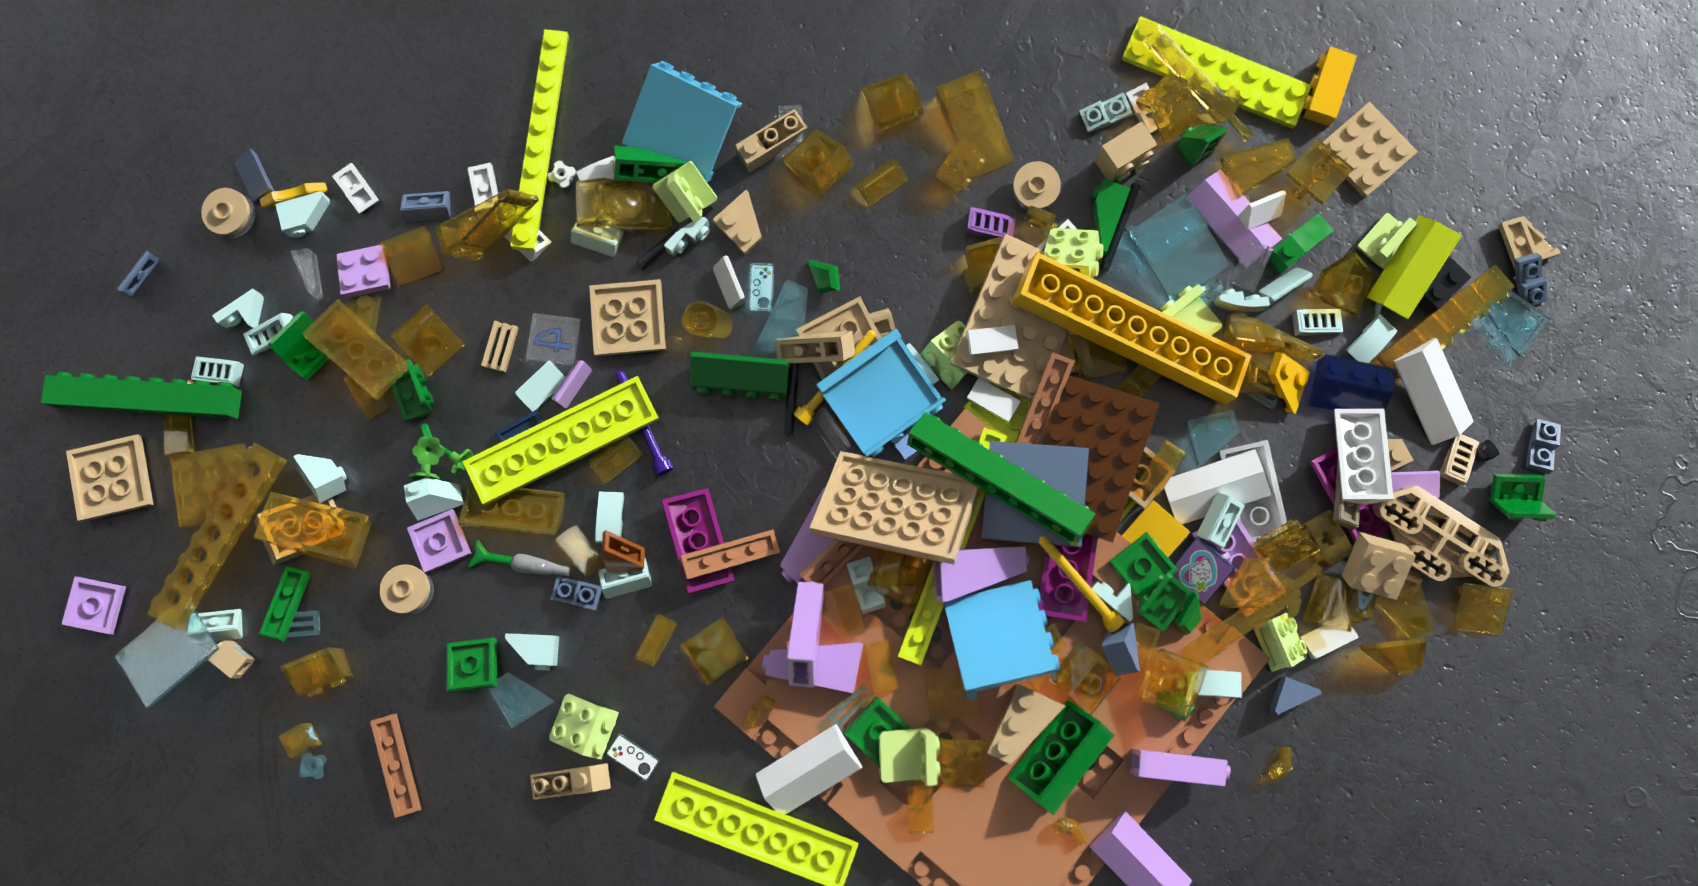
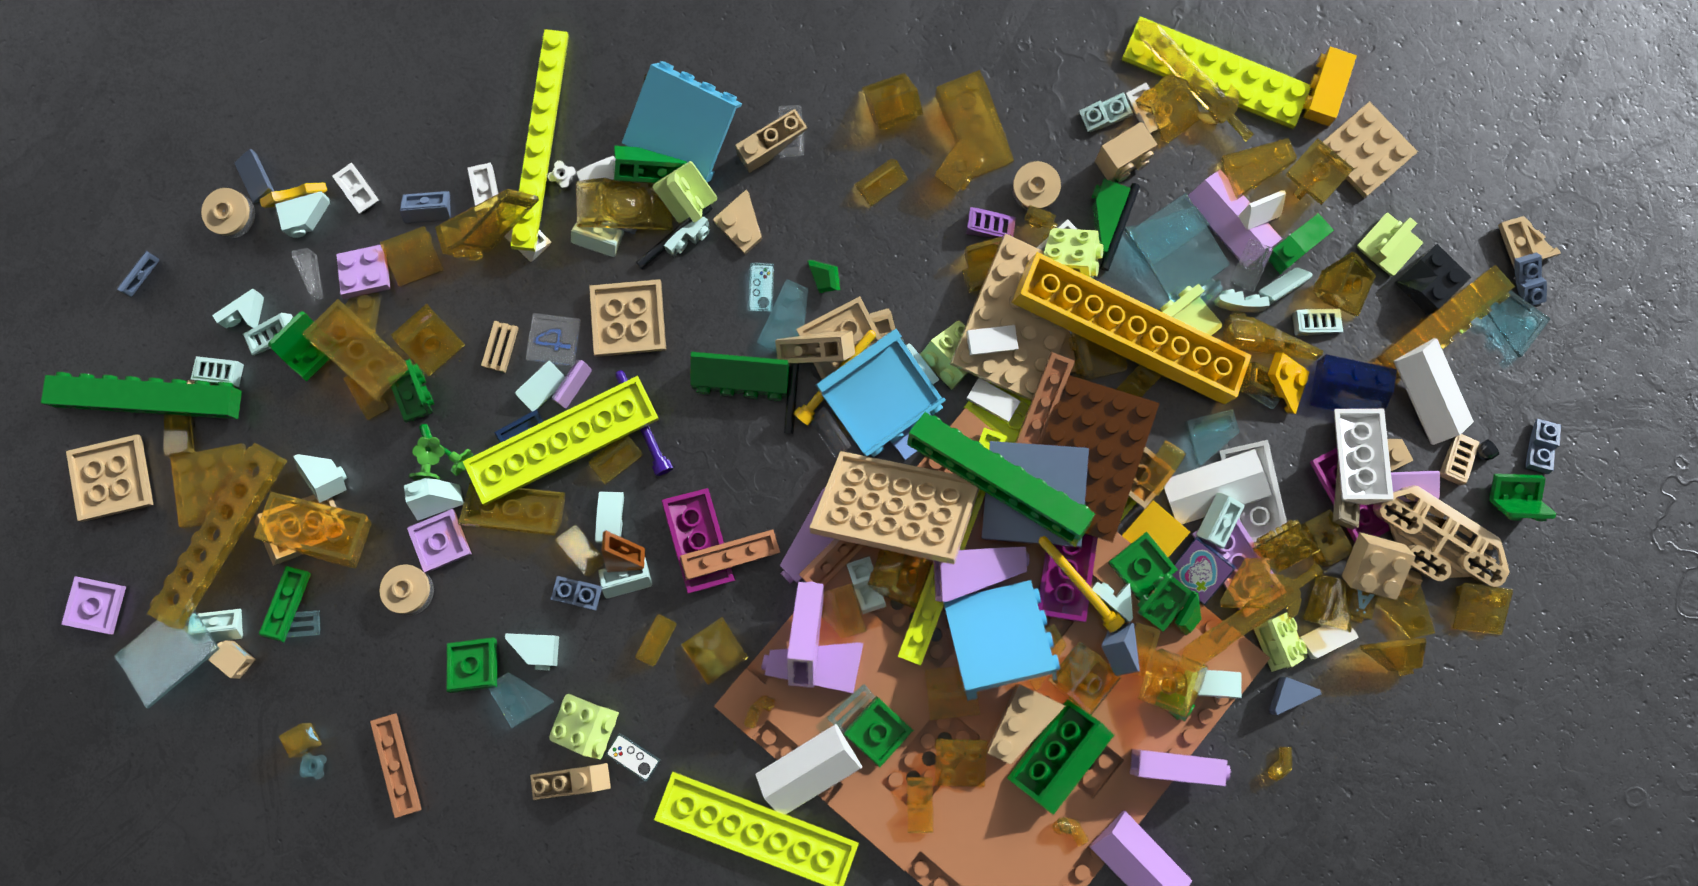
clear yellow slope [280,647,353,697] -> none
light grey piece [467,539,571,576] -> none
clear yellow cap [681,301,733,339] -> none
white slope [713,256,746,309] -> none
clear yellow slope [783,129,854,196] -> none
clear yellow slope [864,640,898,694] -> none
yellowish green bracket [879,728,940,786] -> none
green slope [1177,125,1228,167] -> none
light aqua slope [1346,314,1397,367] -> none
neon yellow slope [1367,215,1462,319] -> none

